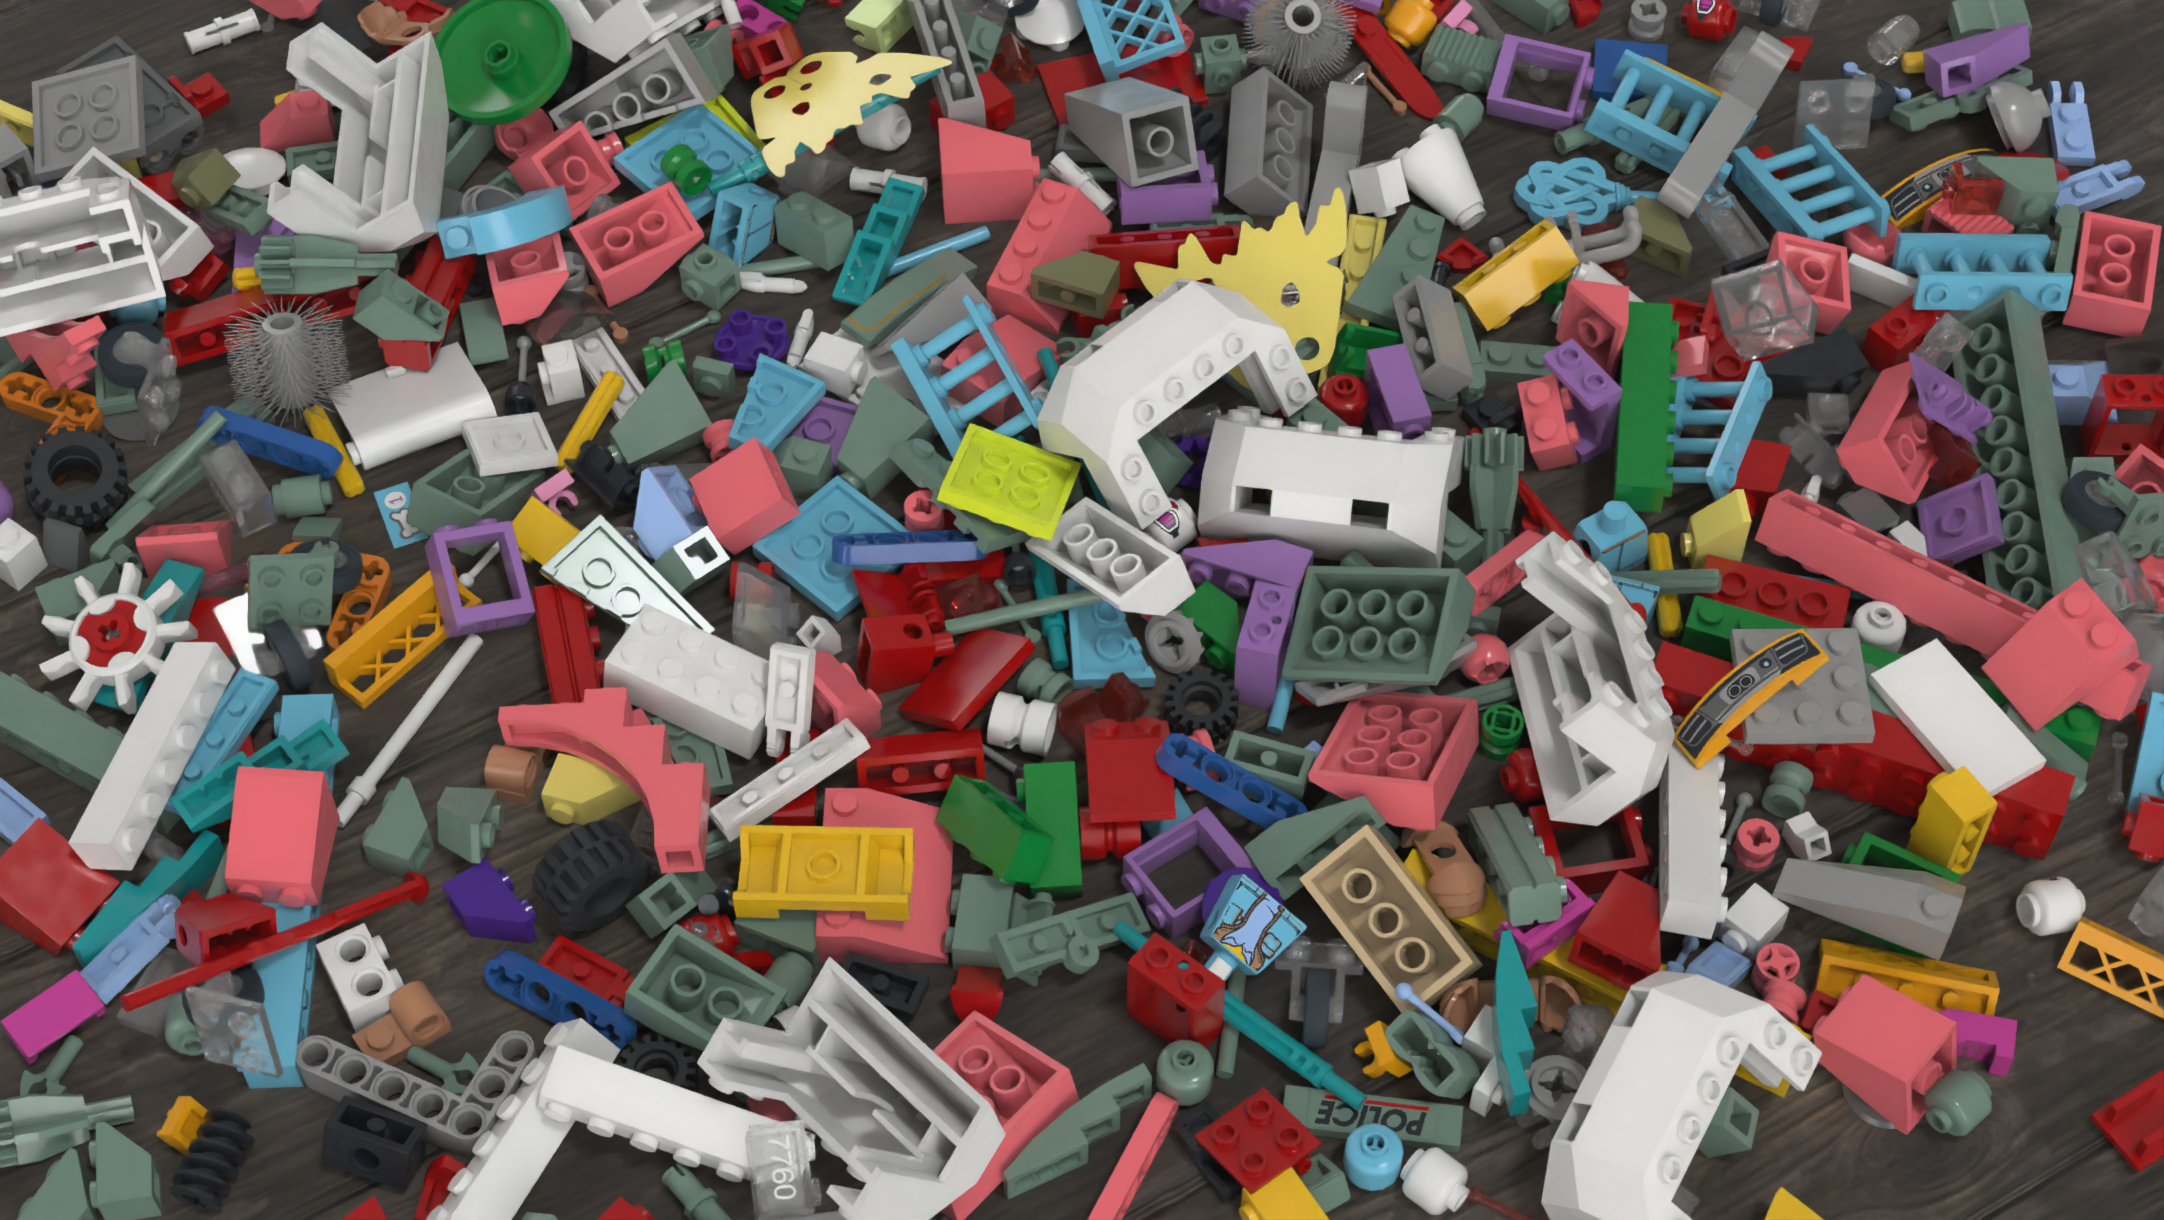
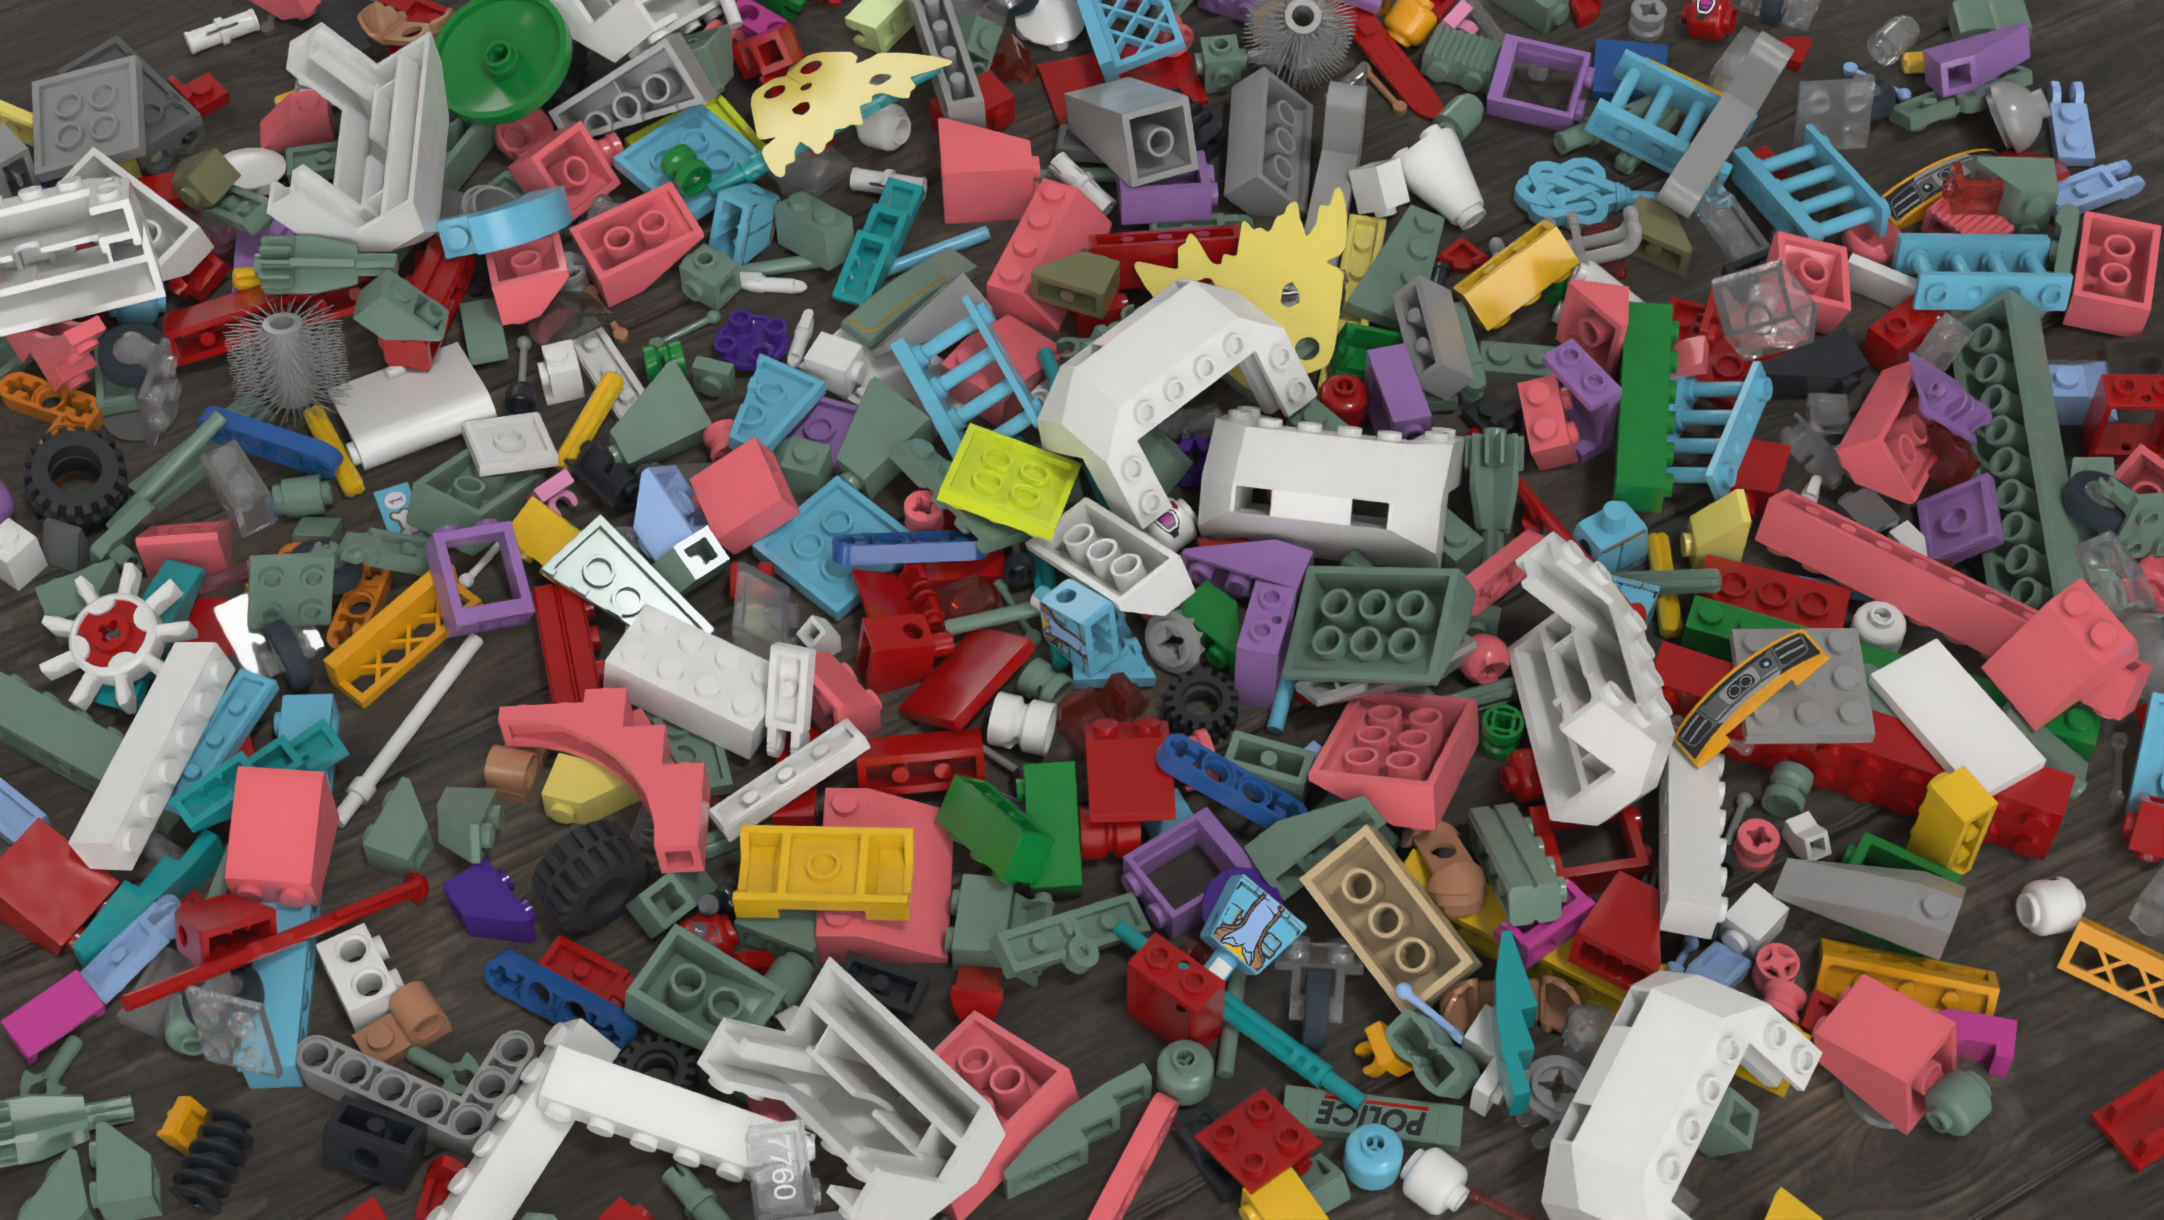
none -> sand green hinge [336,527,430,576]
none -> medium azure torso [1030,579,1120,678]

